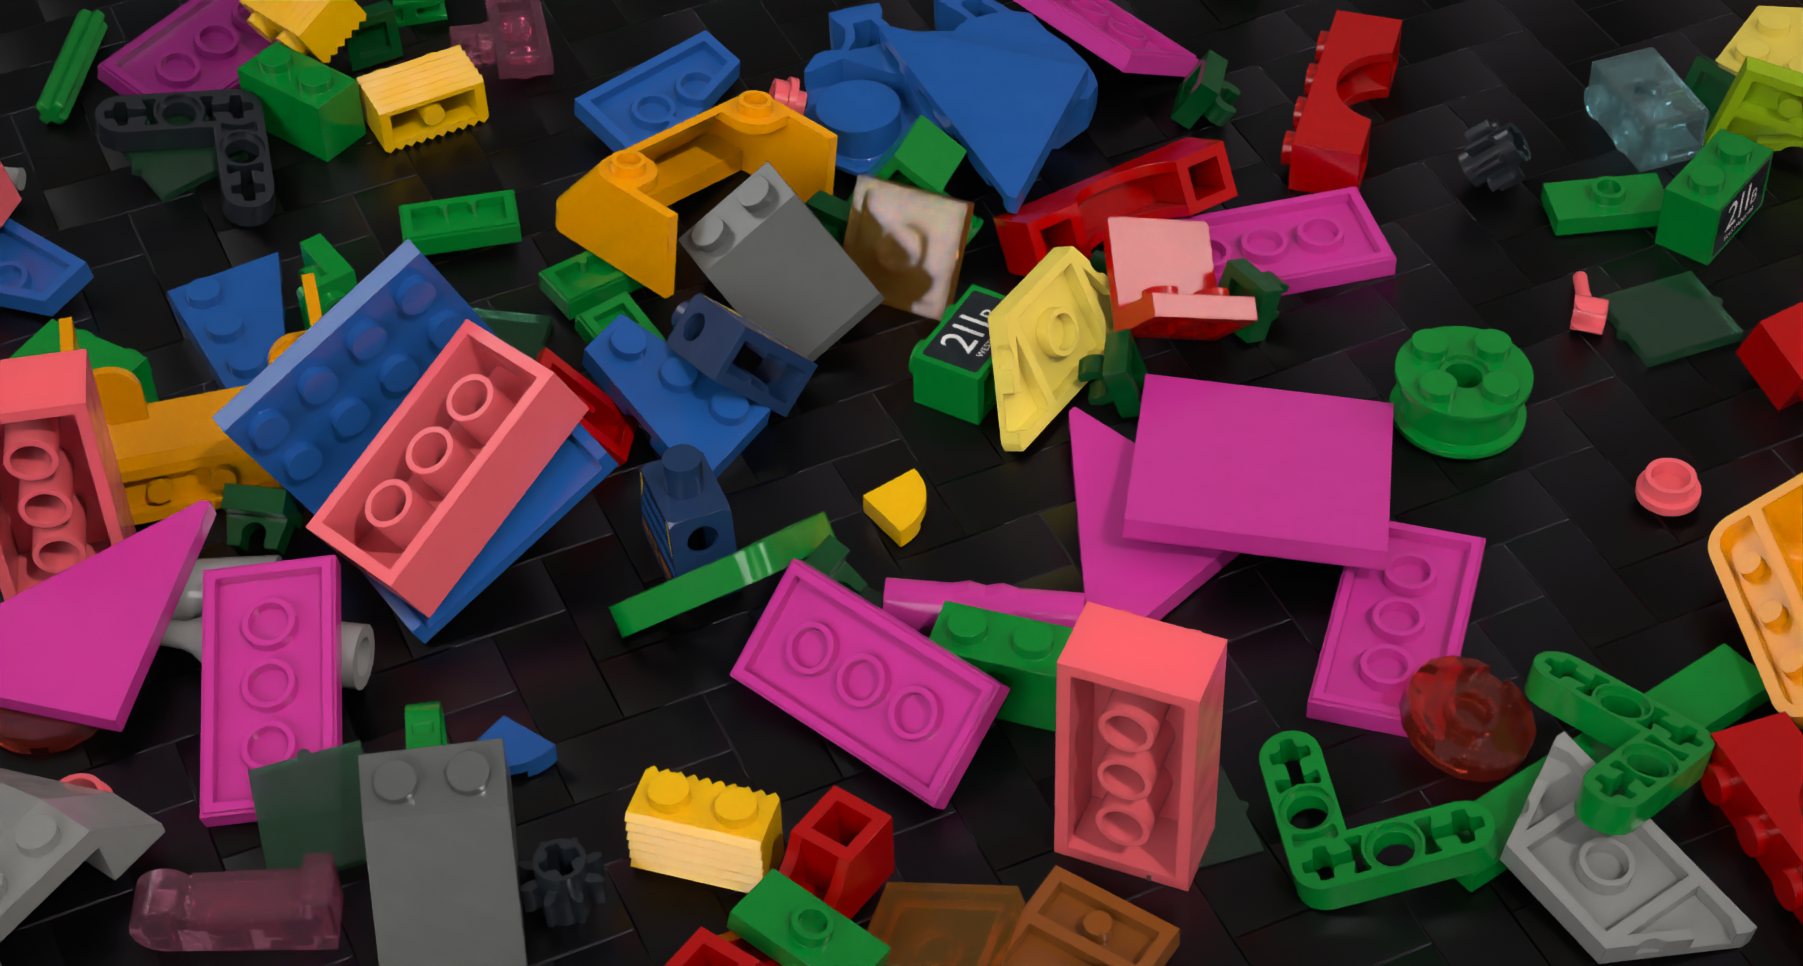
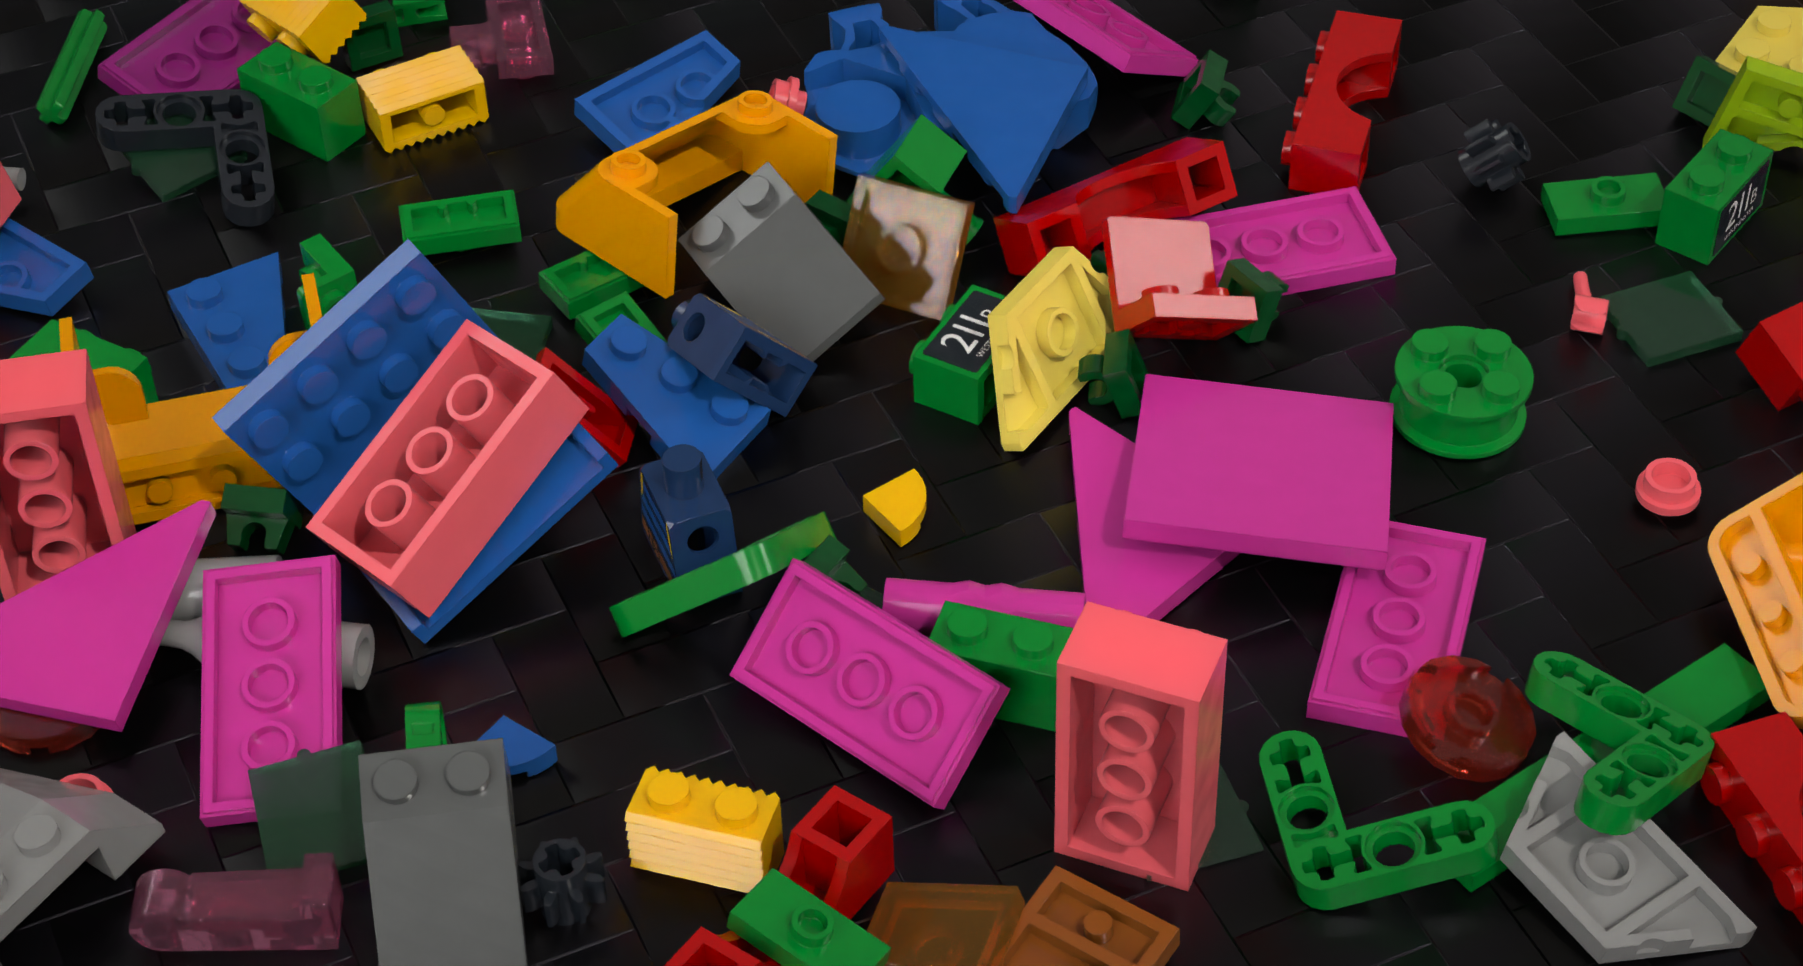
clear light blue brick [1584,47,1710,172] -> none

